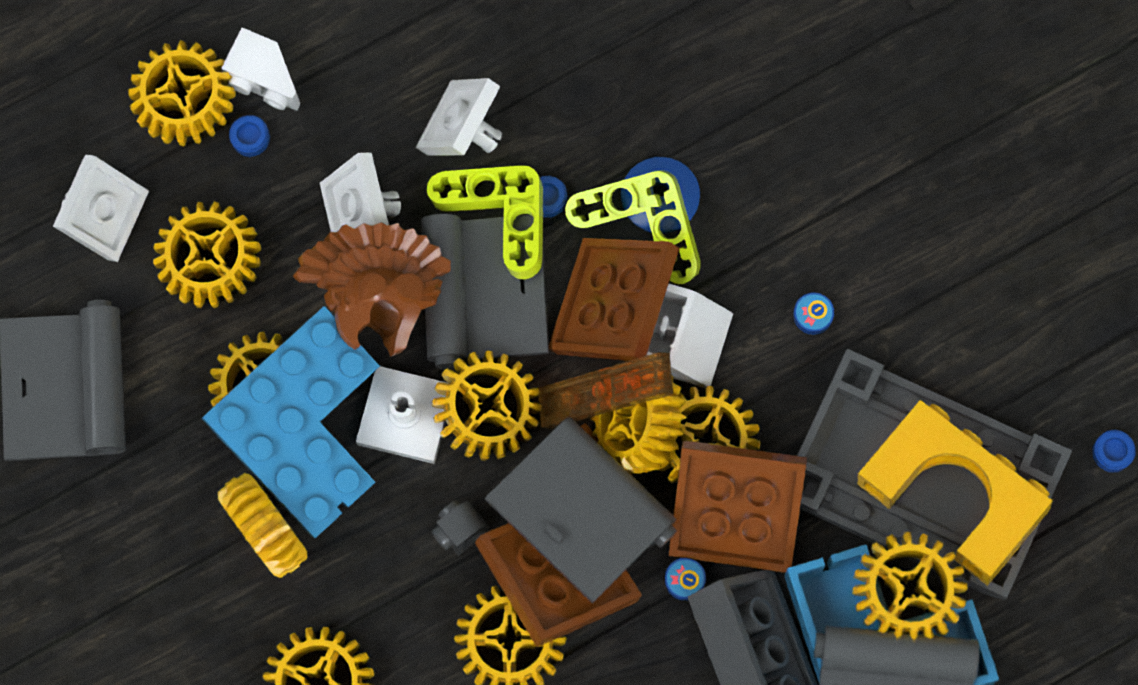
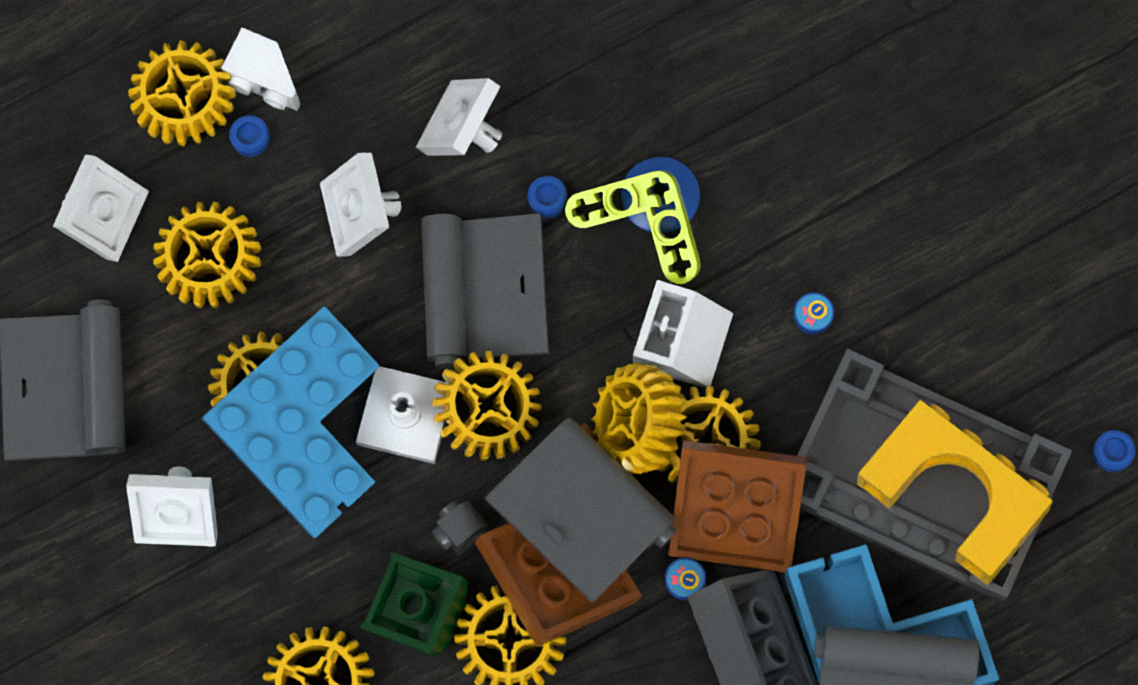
yellow gear [218,472,307,578] -> none
dark orange piece [293,222,451,356] -> none
neon yellow beam [427,166,543,280] -> none
clear orange tile [538,352,673,429] -> none
dark orange plate [549,238,679,362] -> none
yellow gear [852,532,967,641] -> none
none -> white tile [127,466,218,546]
none -> dark green slope [360,552,468,657]

